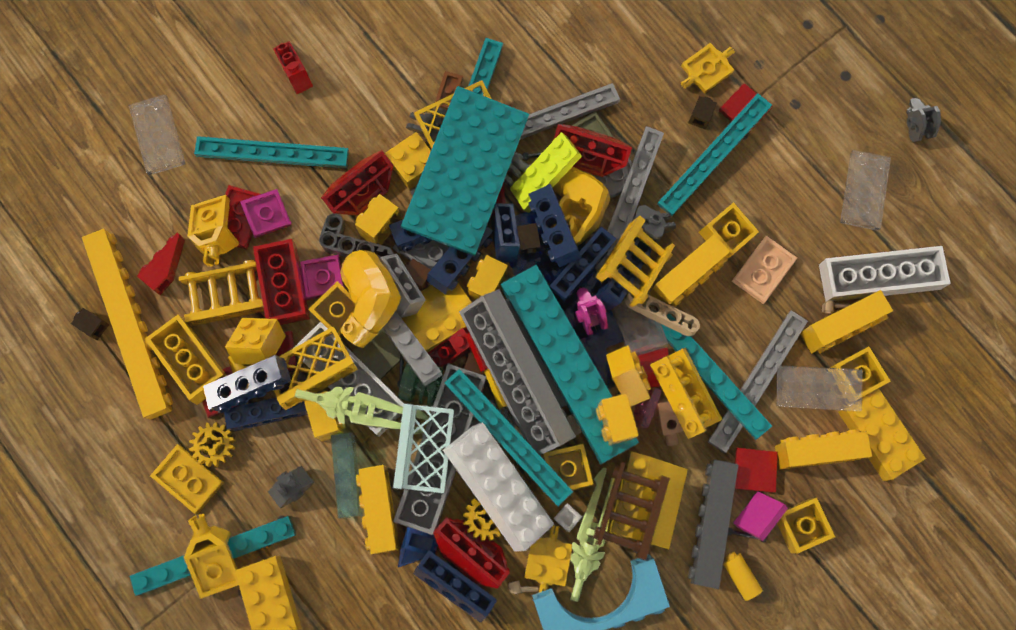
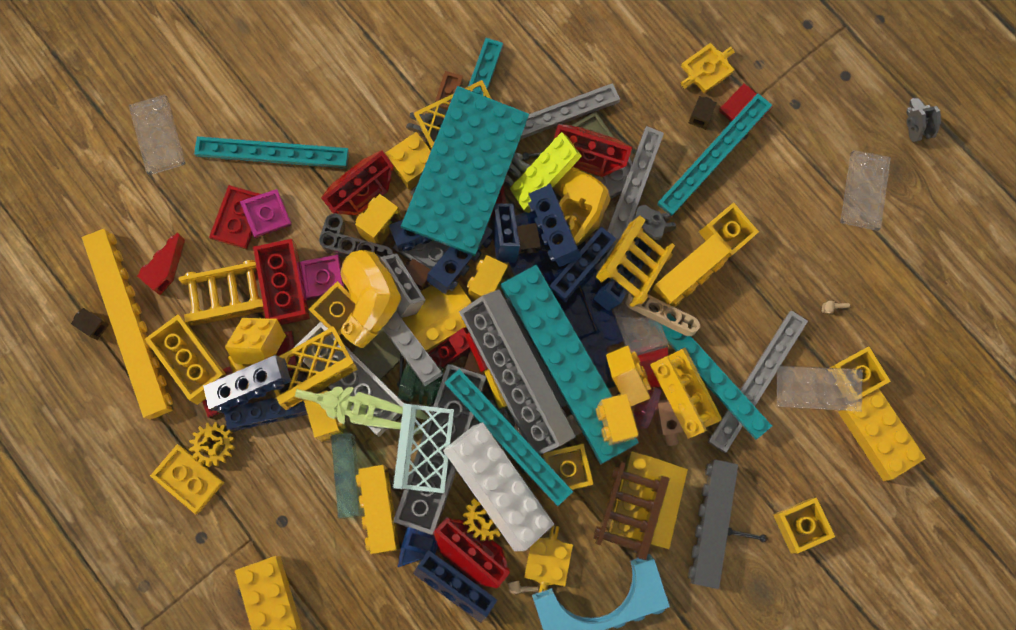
teal plate [130,516,296,596] -> none
yellow plate [184,514,239,599] -> none
yellow plate [187,195,239,267] -> none
dark grey hinge [268,466,314,508] -> none
red slope [273,41,313,95] -> none
white tile [553,503,582,532] -> none
yellowish green sword [570,468,619,602] -> none
dark pink hinge [575,288,608,335] -> none
yellow brick [723,551,763,601] -> none
light nougat tile [732,236,798,304] -> none
dark pink tile [733,491,788,541] -> none
red tile [735,448,778,493] -> none
yellow brick [775,429,872,470] -> none
yellow brick [800,290,893,354] -> none
white brick [819,246,950,302] -> none

